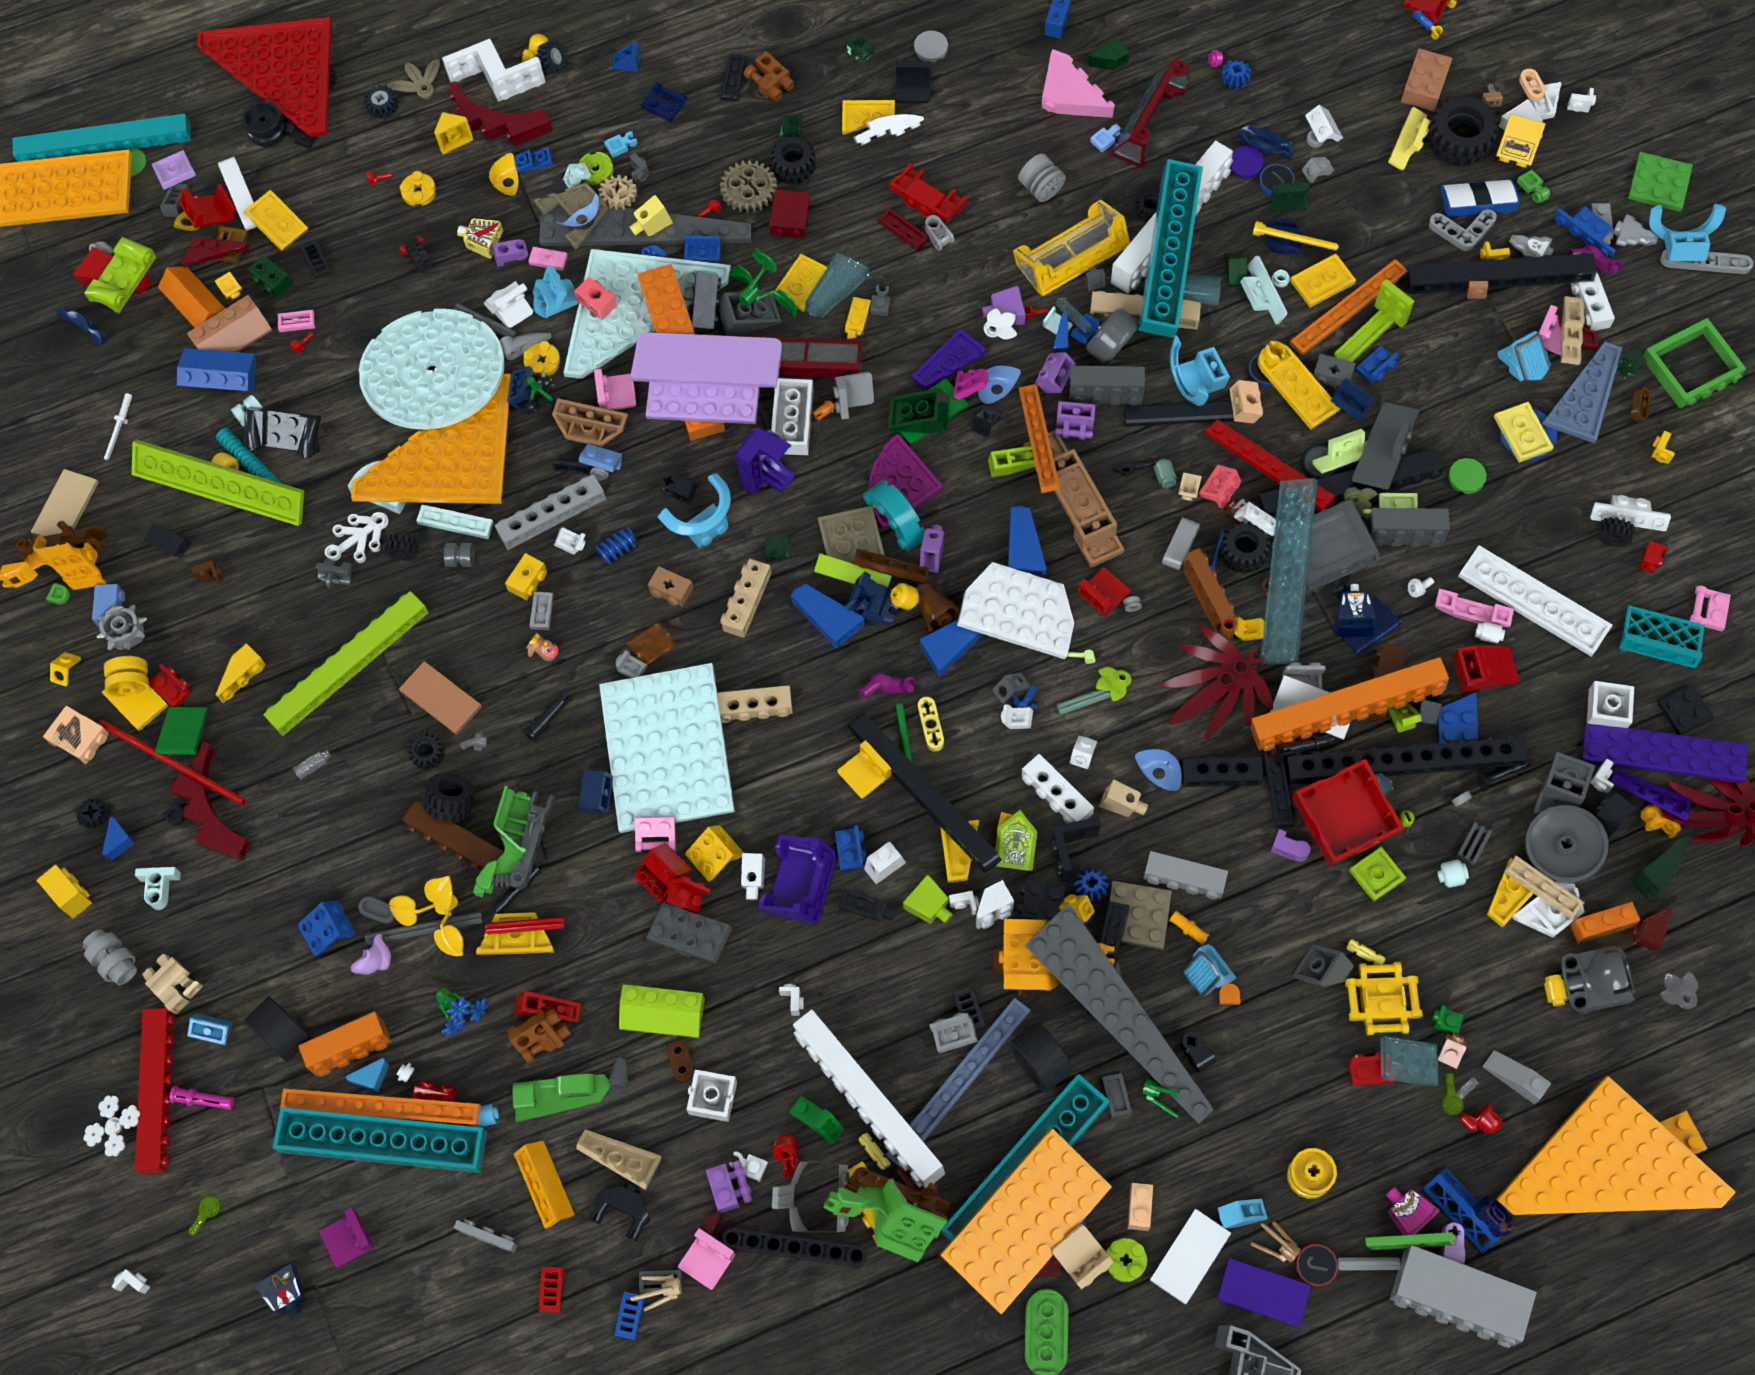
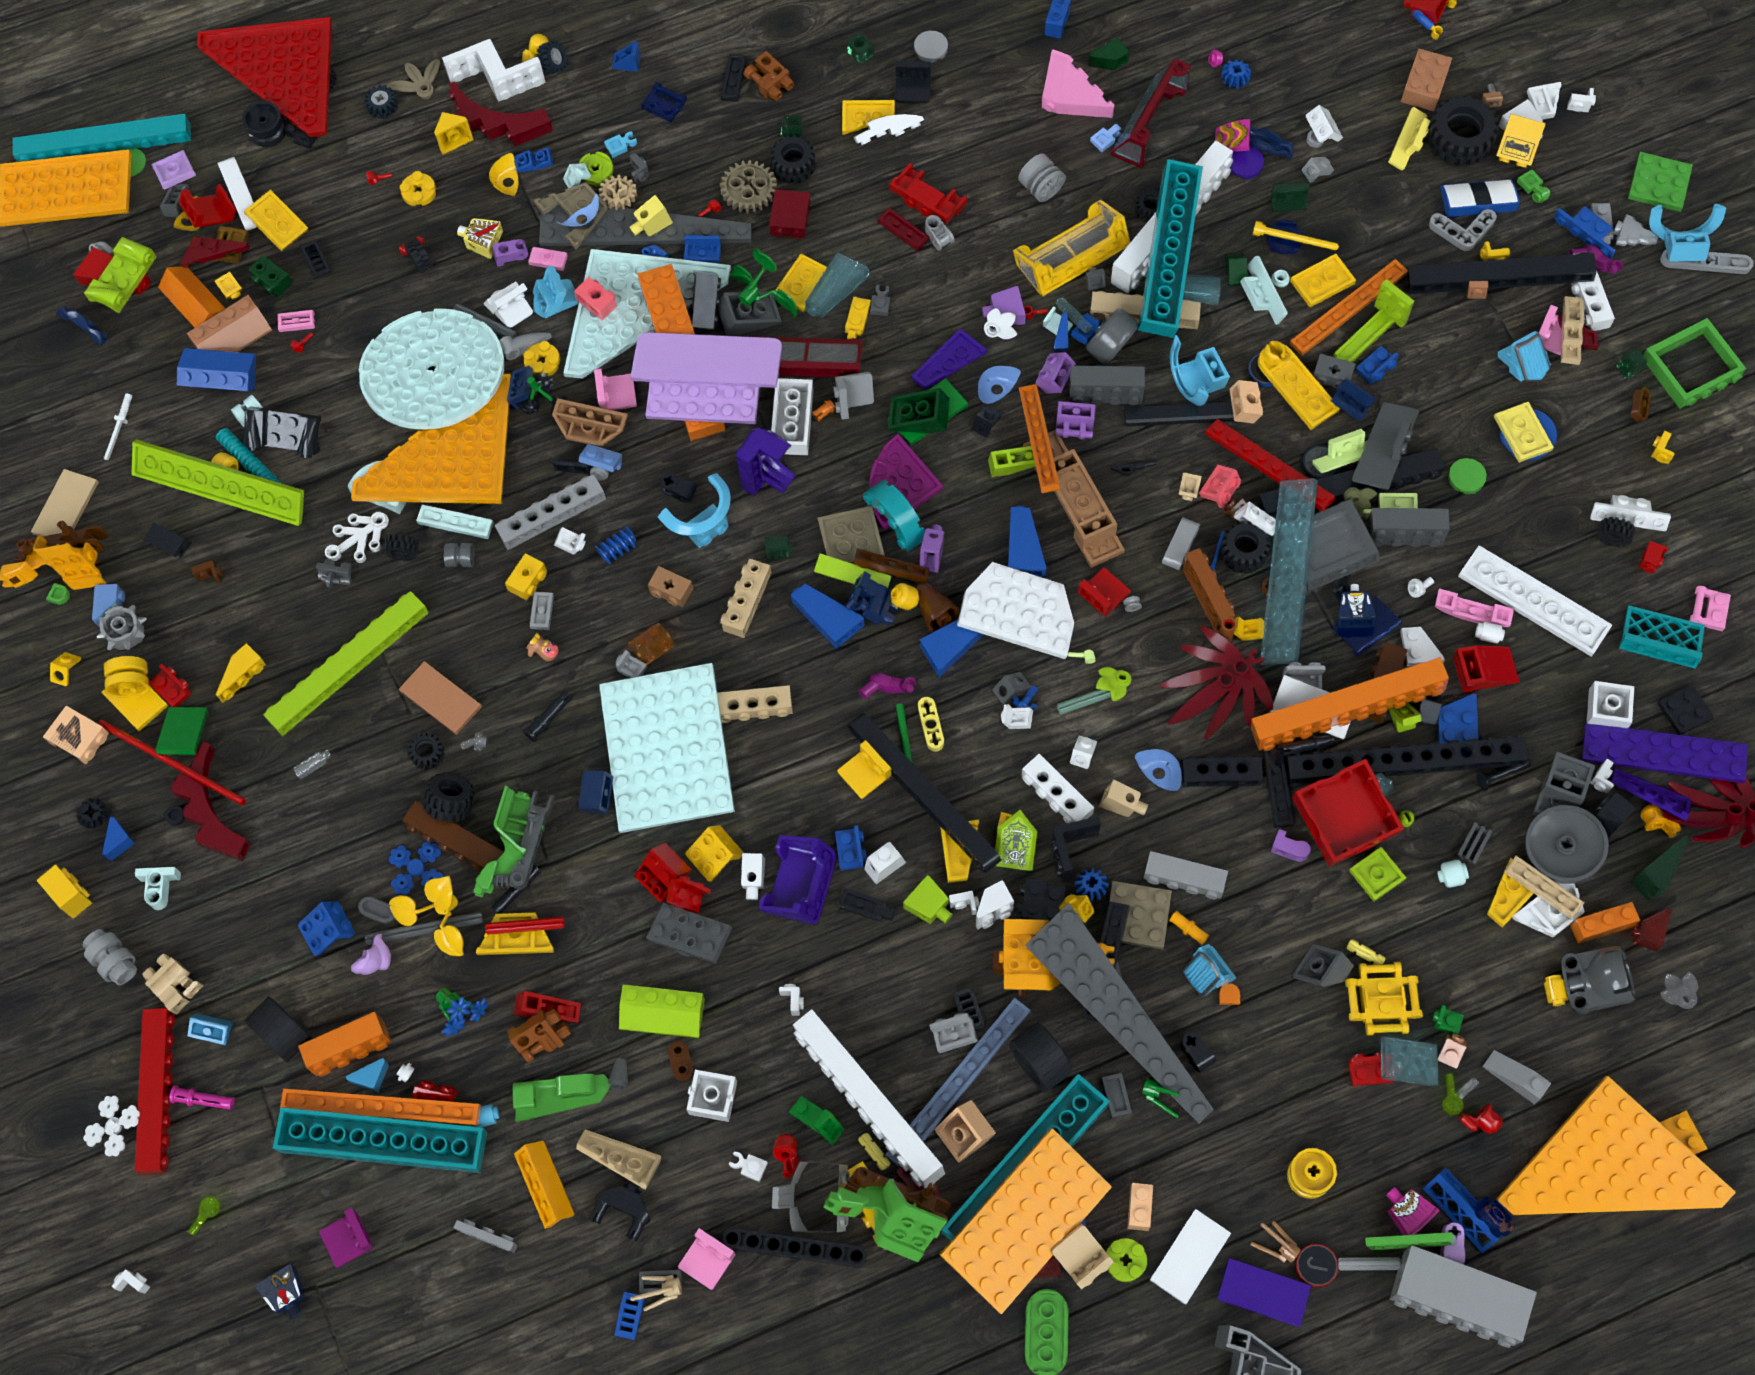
red slope [539,1267,565,1313] -> none
bright pink plate [635,815,676,852] -> none
clear red slope [702,1211,723,1237] -> none
medium lavender brick [706,1160,752,1214] -> none
dark pink wing [954,369,989,400] -> none
sand green brick [1154,459,1177,488] -> none
medium azure slope [1218,1199,1268,1229] -> none
black tile [1259,164,1295,197] -> none
light grey tile [1452,791,1472,807] -> none
light grey rock [1509,235,1554,257] -> none
light nougat plate [1519,69,1546,101] -> none
sand blue wing [1541,342,1622,443] -> none
none -> blue plant [389,842,443,895]
none -> light nougat slope [934,1100,996,1163]
none -> slope [1215,119,1250,152]
none -> white wing [1400,627,1445,666]

